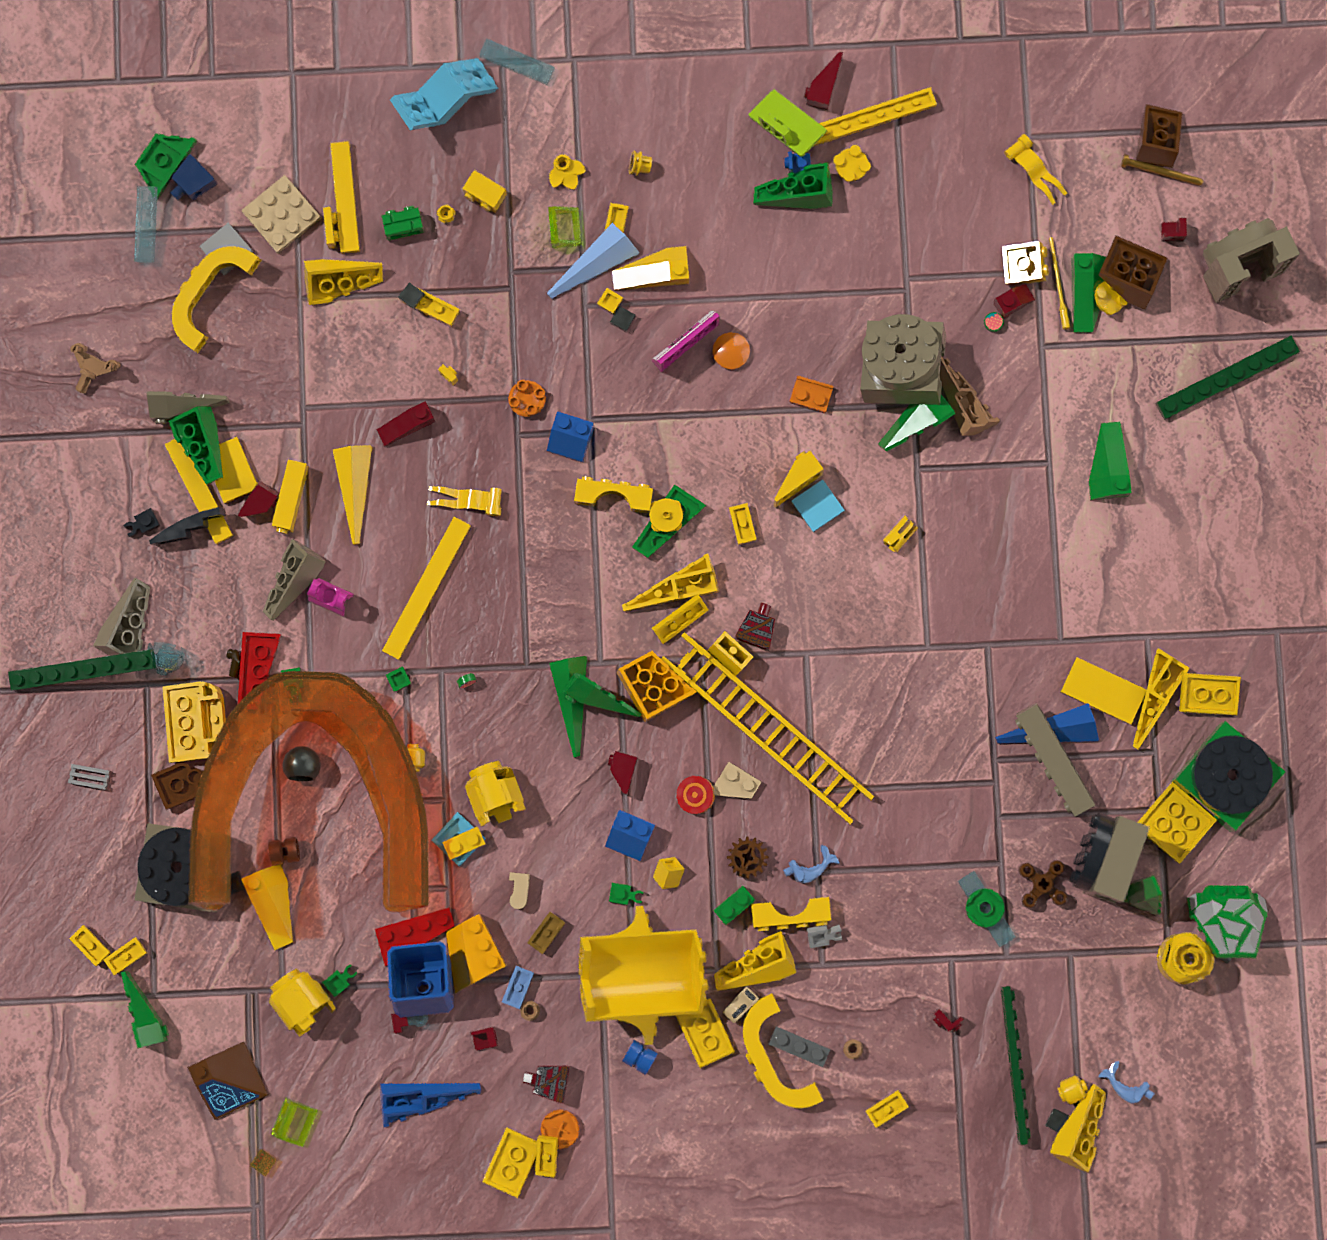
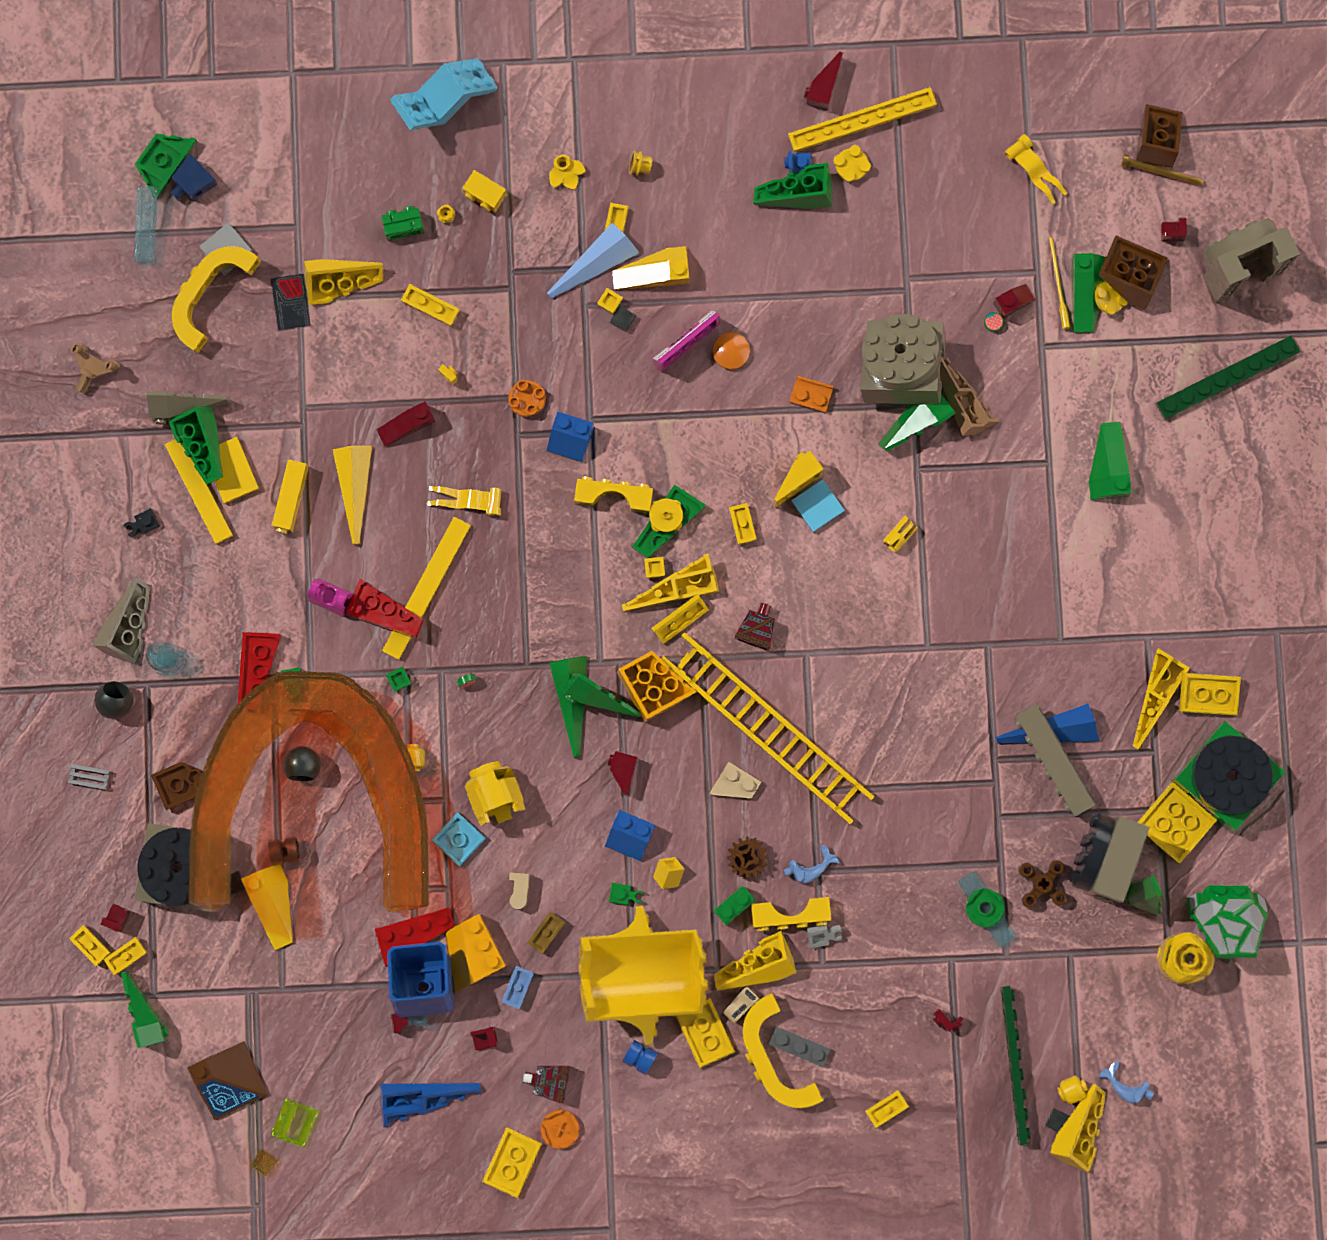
dark green plate [8,649,156,691] -> none
black slope [149,507,226,546] -> none
yellow plate [163,682,227,763] -> none
dark brown arm [226,649,240,677] -> none
dark red slope [238,480,278,517] -> none
tan plate [241,175,321,254] -> none
dark tan wedge [263,539,326,621] -> none
yellow piece [269,968,336,1036] -> none
green plate [322,965,357,998] -> none
yellow plate [323,207,339,249] -> none
yellow tile [330,141,360,254] -> none
pearl dark grey tile [398,282,425,309] -> none
yellow plate [442,826,486,860] -> none
clear light blue tile [479,38,555,85] -> none
medium nougat plate [520,1001,540,1021] -> none
yellow plate [535,1135,558,1177] -> none
clear neon green tile [548,206,582,248] -> none
red tile [676,776,715,814] -> none
yellow brick [707,631,753,676] -> none
lime bracket [749,89,827,157] -> none
medium nougat plate [843,1039,863,1059] -> none
plate [1002,241,1049,285] -> none
yellow tile [1060,657,1147,725] -> none
none -> pearl dark grey helmet [94,681,133,719]
none -> dark red panel [100,904,131,932]
none -> black sticker [271,274,310,331]
none -> red wing [346,579,424,638]
none -> yellow plate [644,557,665,579]

